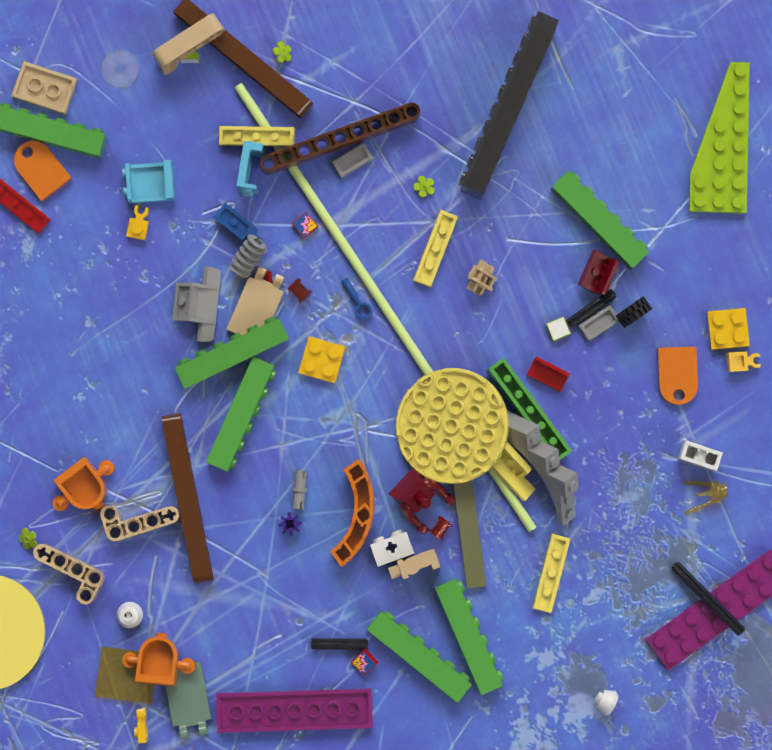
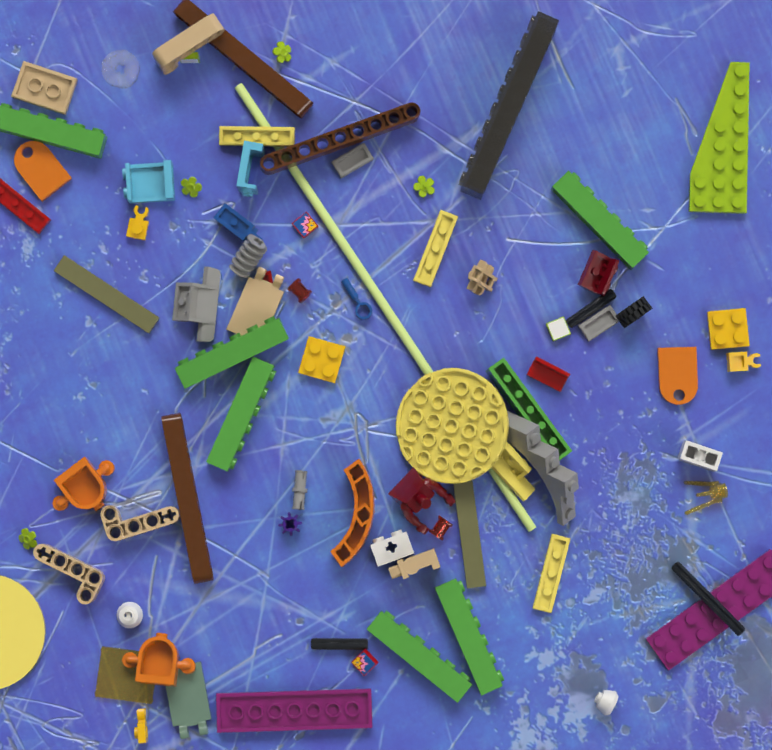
none -> olive tile [54,255,160,334]
none -> lime plant [181,176,202,197]

